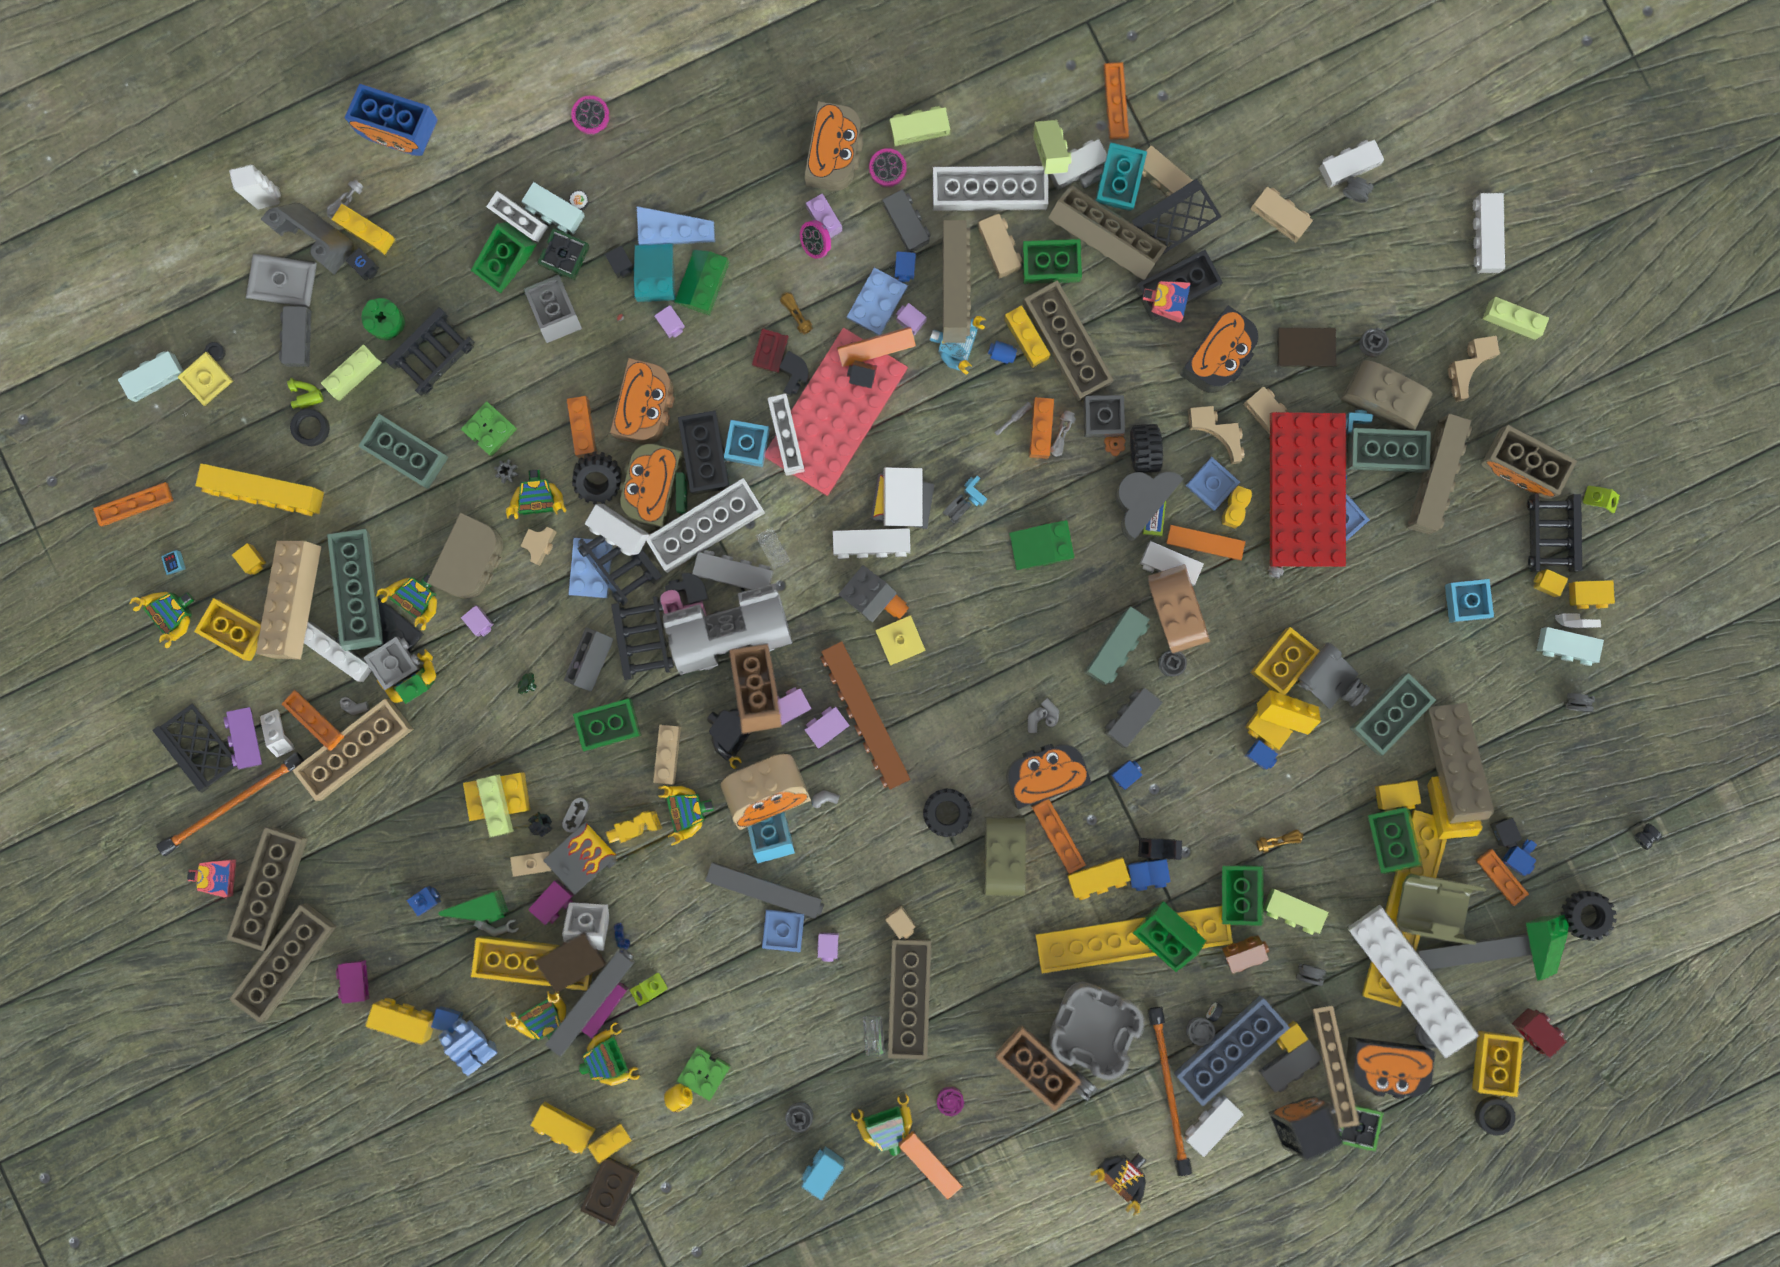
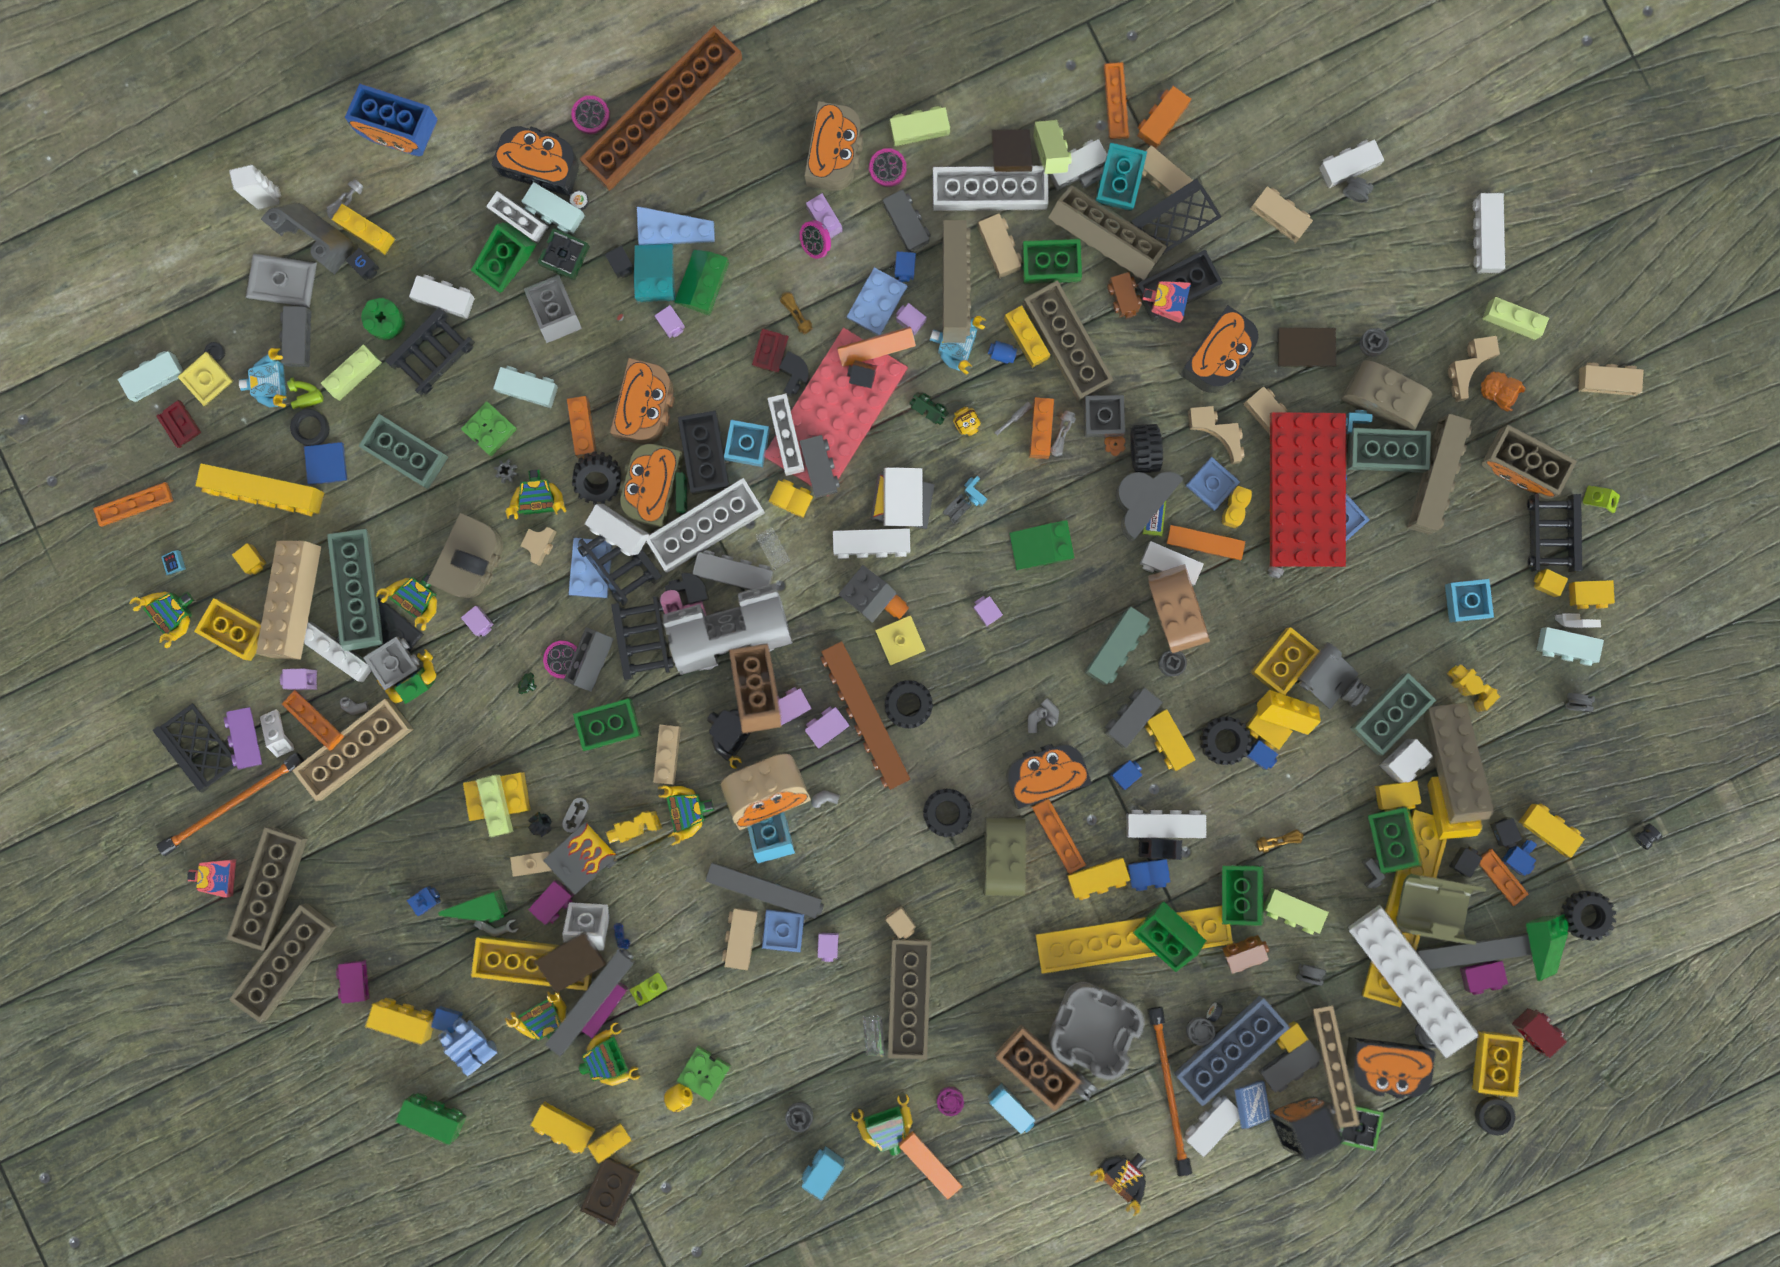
none -> dark red plate [156,400,201,448]
none -> medium azure torso [239,348,287,407]
none -> lavender brick [280,669,317,690]
none -> blue tile [304,442,347,485]
none -> green brick [395,1093,467,1145]
none -> white brick [409,275,474,319]
none -> black tyre [450,549,489,576]
none -> brick [491,126,579,197]
none -> light aqua brick [493,366,558,408]
none -> tile [543,641,577,679]
none -> dark orange brick [580,26,743,191]
none -> tan brick [722,907,758,970]
none -> yellow brick [769,479,813,518]
none -> dark grey brick [800,435,840,499]
none -> black tyre [885,680,933,729]
none -> dark green hinge [909,392,949,425]
none -> yellow head [953,406,981,436]
none -> lavender brick [973,596,1003,627]
none -> medium azure slope [988,1083,1035,1133]
none -> dark brown tile [992,129,1032,172]
none -> dark orange brick [1107,272,1142,319]
none -> white brick [1126,810,1206,838]
none -> orange brick [1138,86,1191,149]
none -> yellow brick [1144,709,1196,771]
none -> black tyre [1200,717,1252,765]
none -> medium blue tile [1235,1081,1271,1129]
none -> dark grey bracket [1362,857,1386,889]
none -> white brick [1379,739,1432,783]
none -> yellow hips [1447,664,1500,712]
none -> black brick [1449,846,1482,878]
none -> magenta brick [1460,960,1508,995]
none -> orange hair [1480,371,1525,412]
none -> yellow brick [1518,803,1585,858]
none -> tan brick [1578,363,1643,396]

